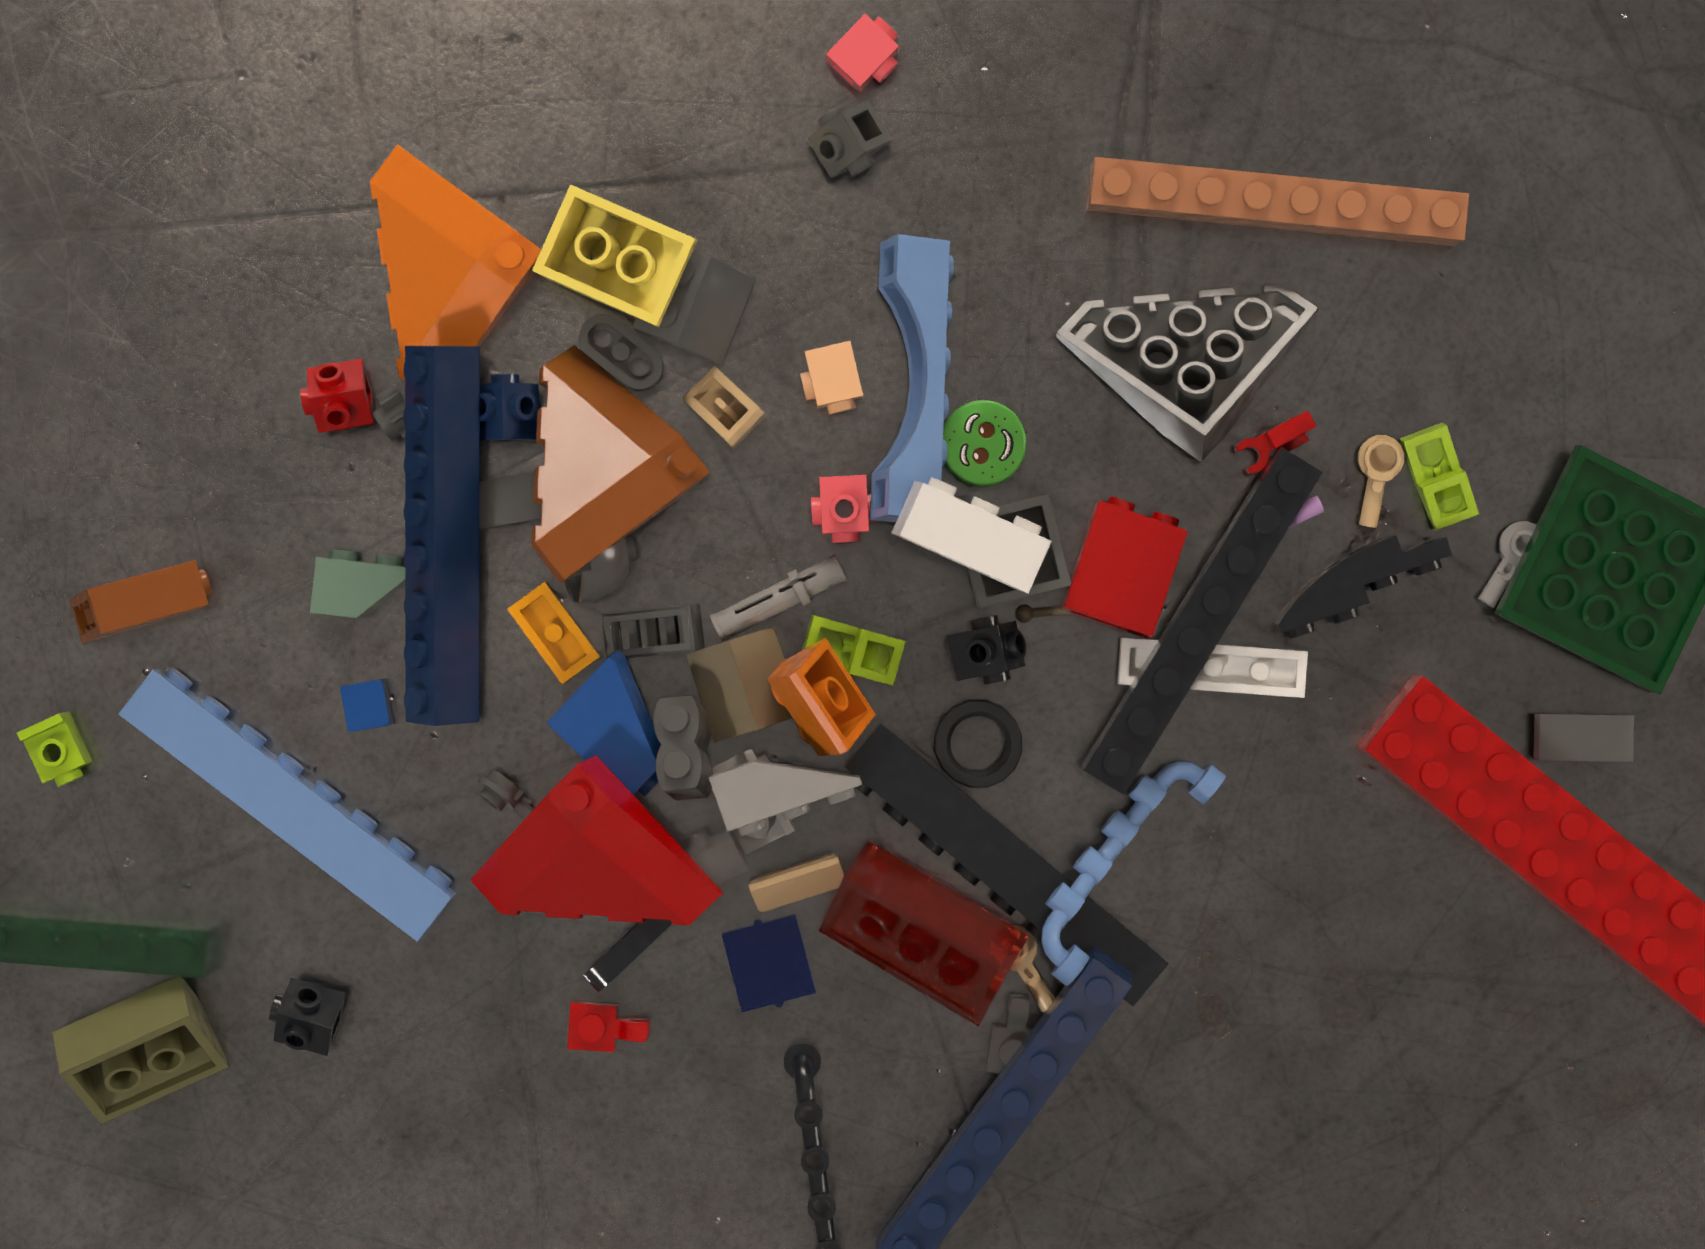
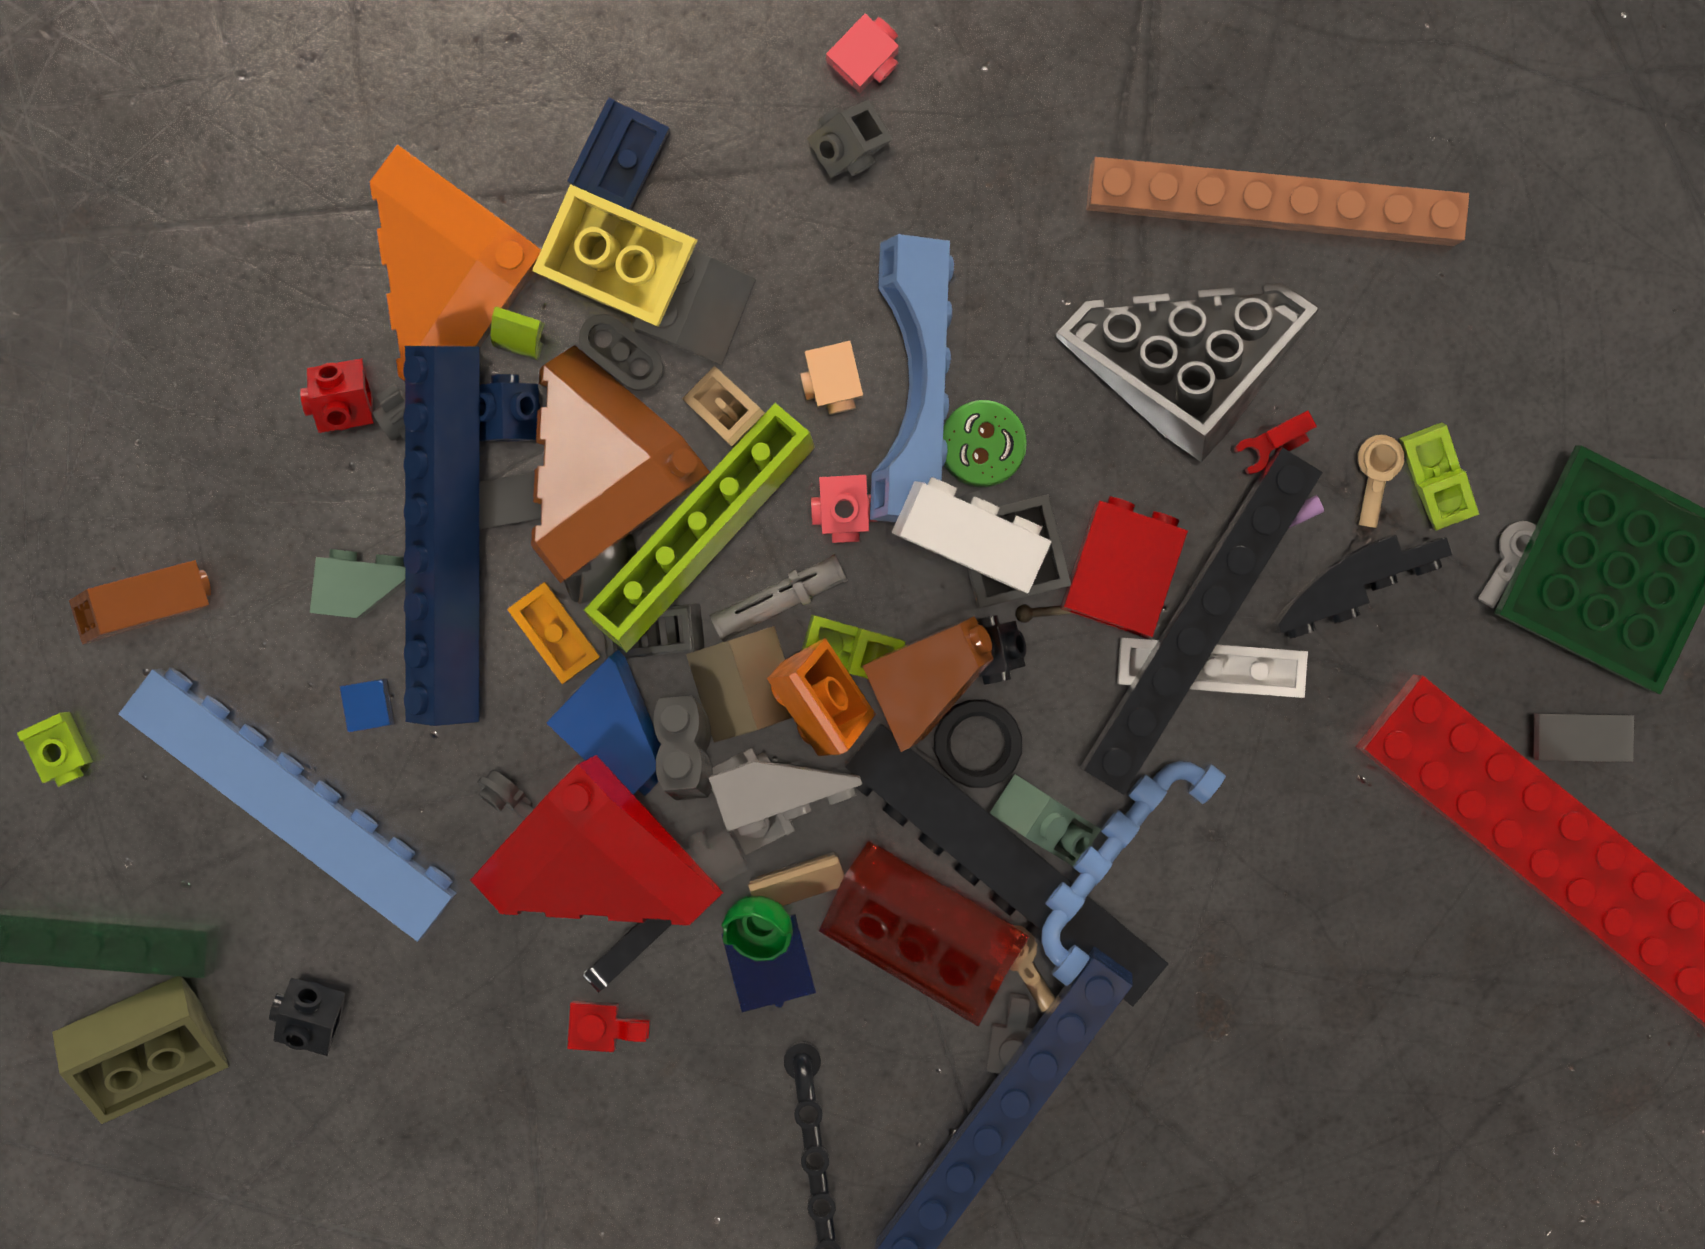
none -> lime slope [491,306,545,361]
none -> dark blue plate [567,97,670,210]
none -> lime brick [584,403,815,653]
none -> green hair [721,896,793,961]
none -> dark orange slope [863,616,994,752]
none -> sand green slope [990,774,1101,866]

